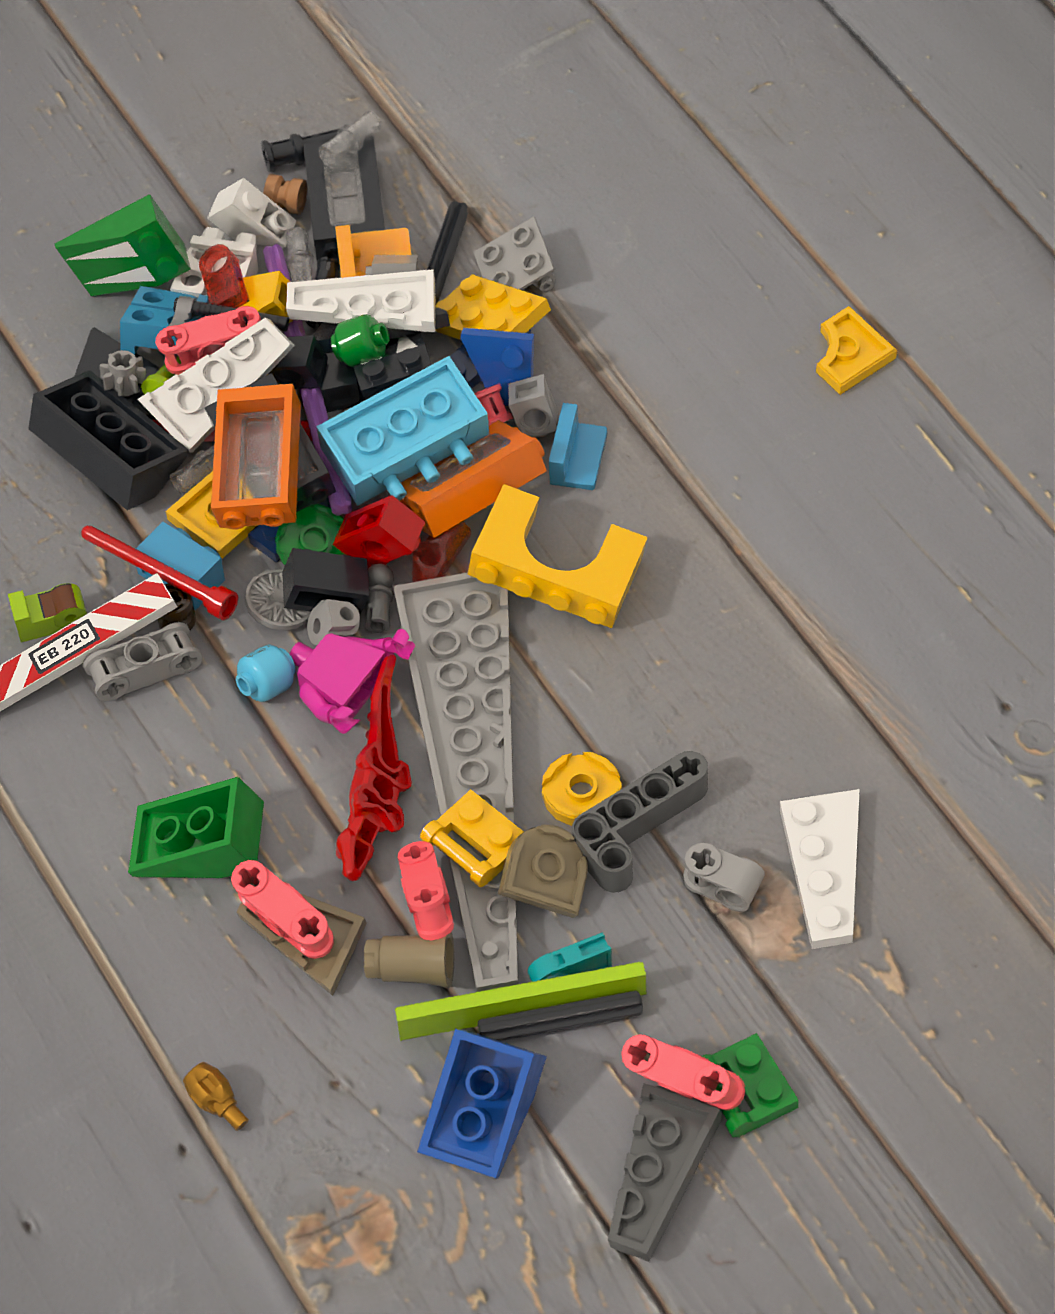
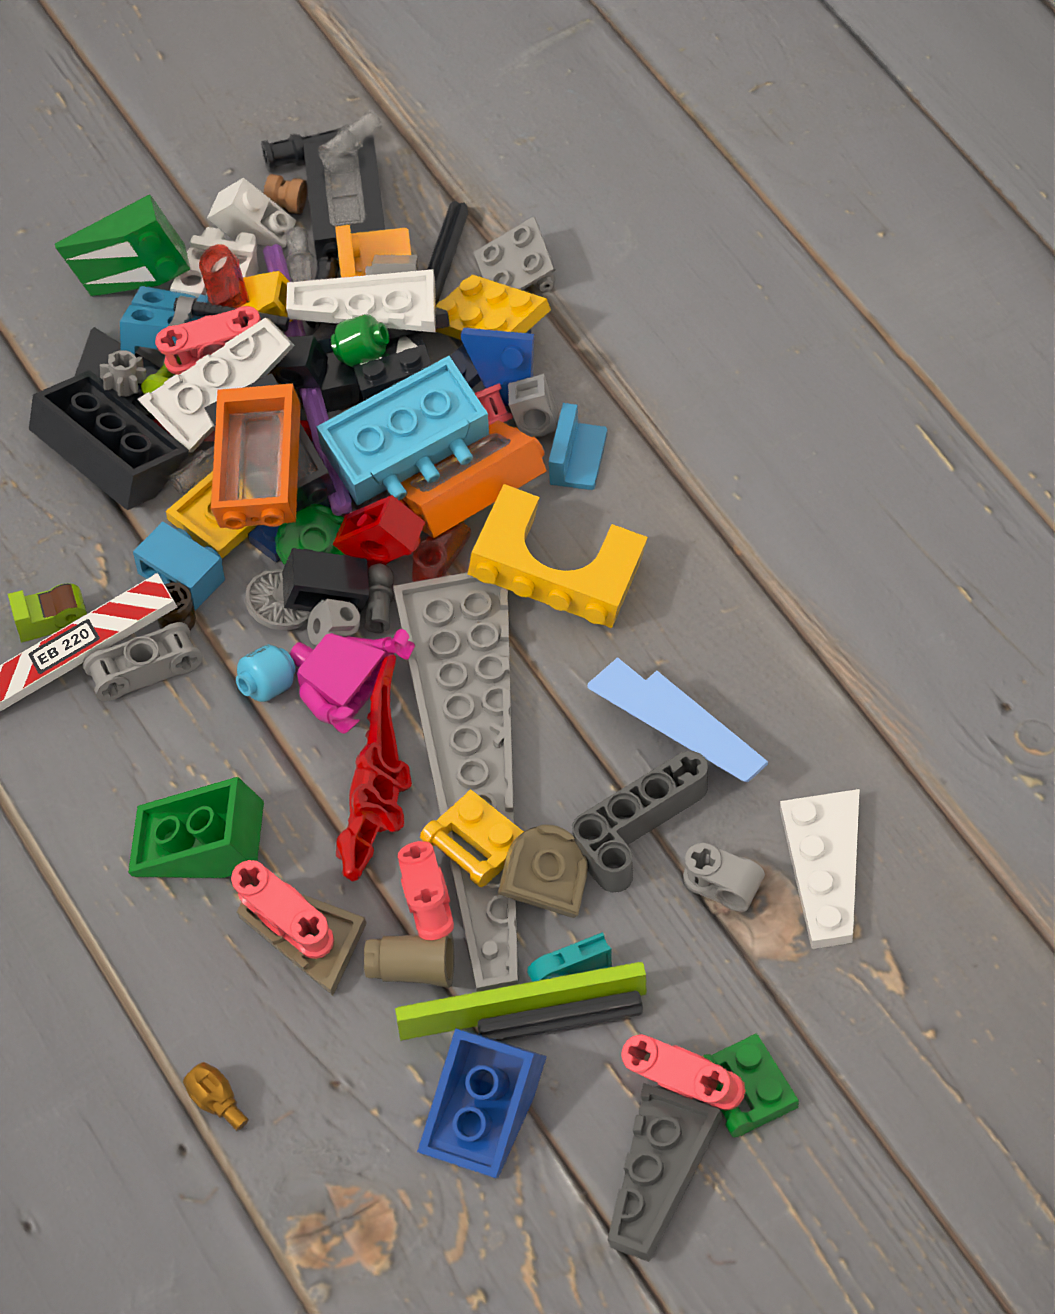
red piece [81,525,238,621] -> none
yellow tile [542,752,622,826] -> none
yellow tile [816,306,897,395] -> none
none -> light blue wedge [587,657,768,782]

